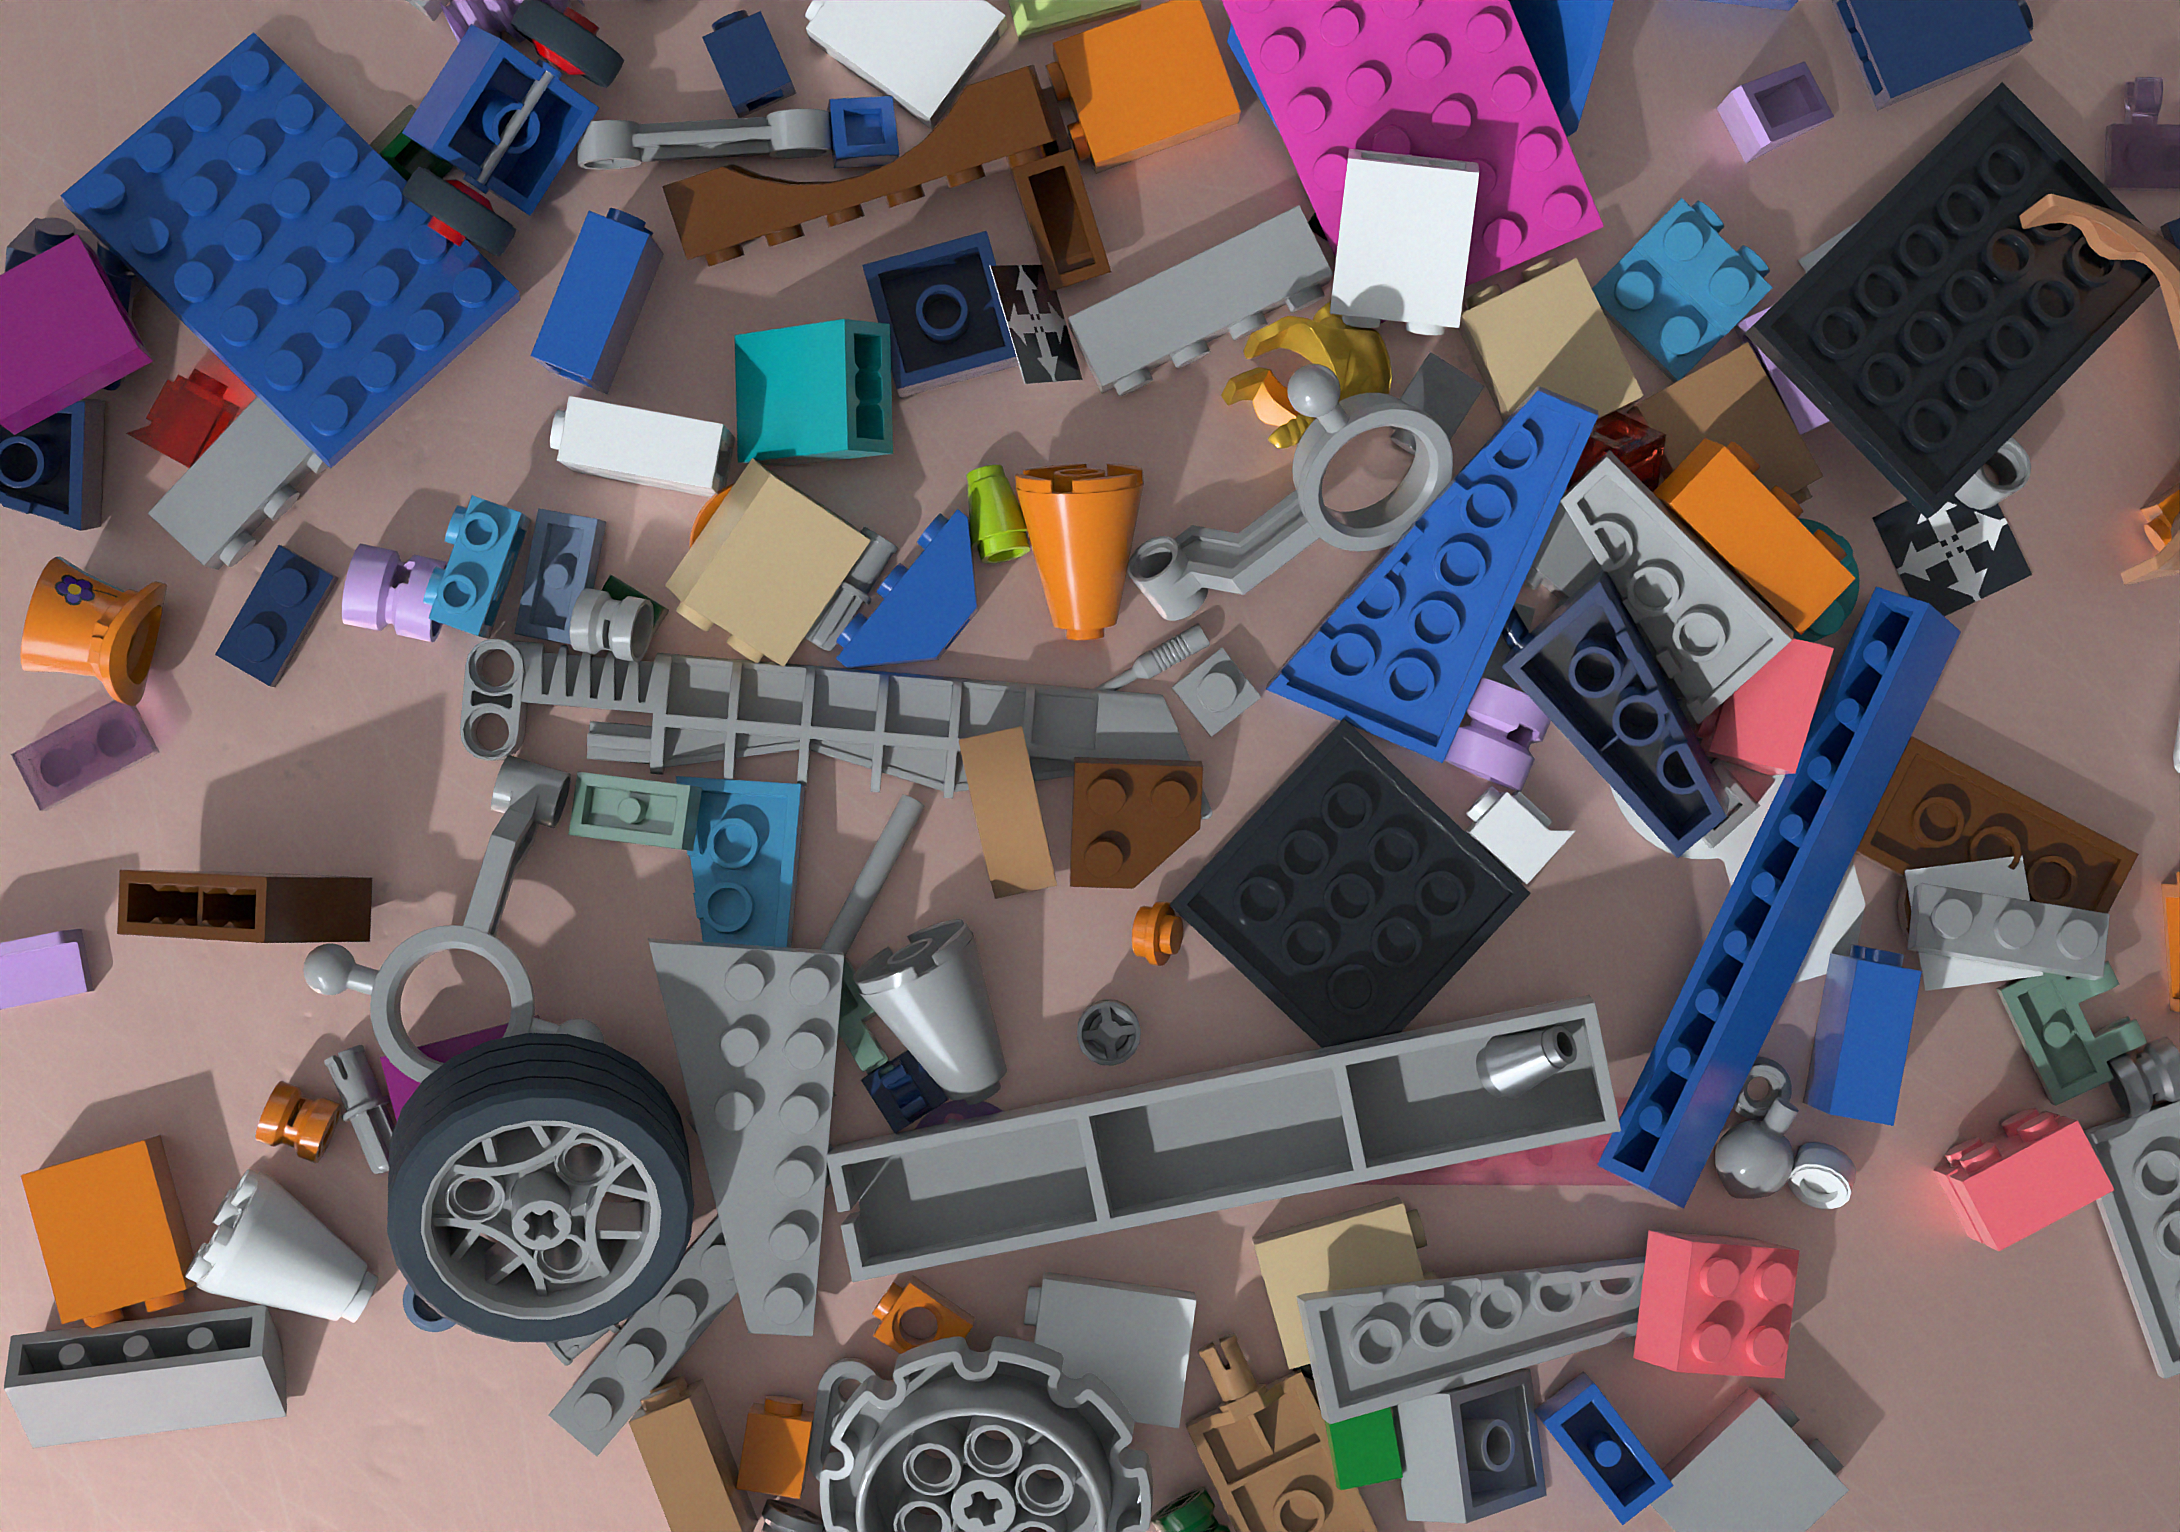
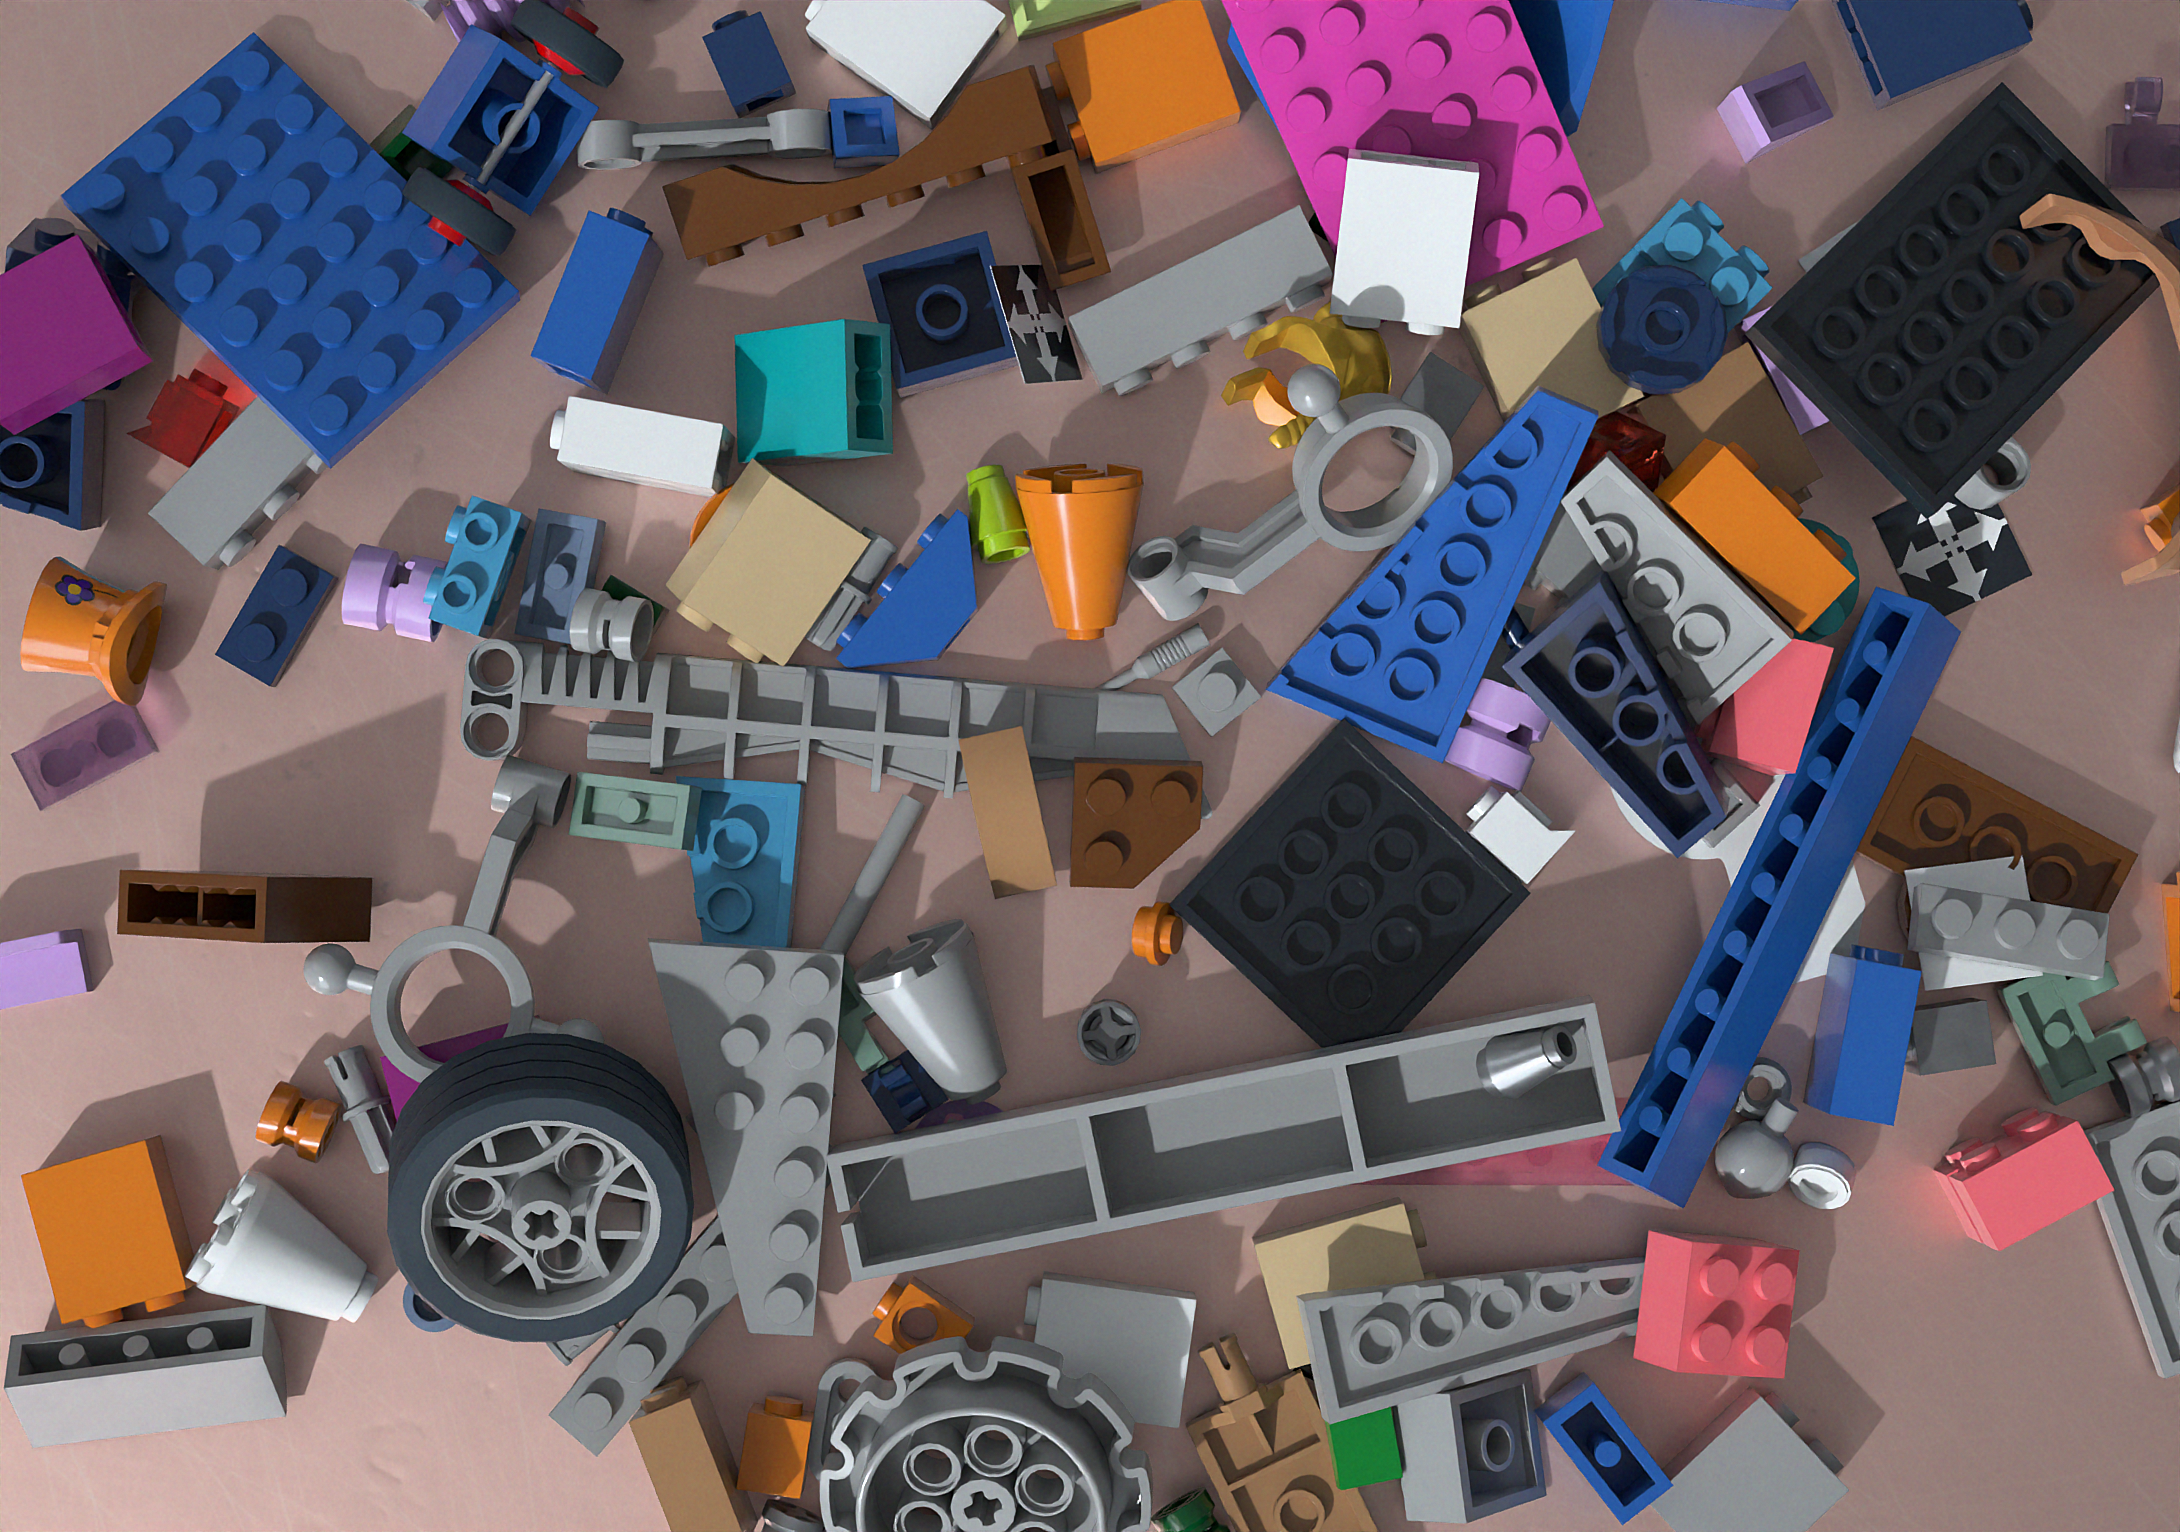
none -> dark blue tile [1596,265,1728,395]
none -> flat silver brick [1905,997,1996,1076]

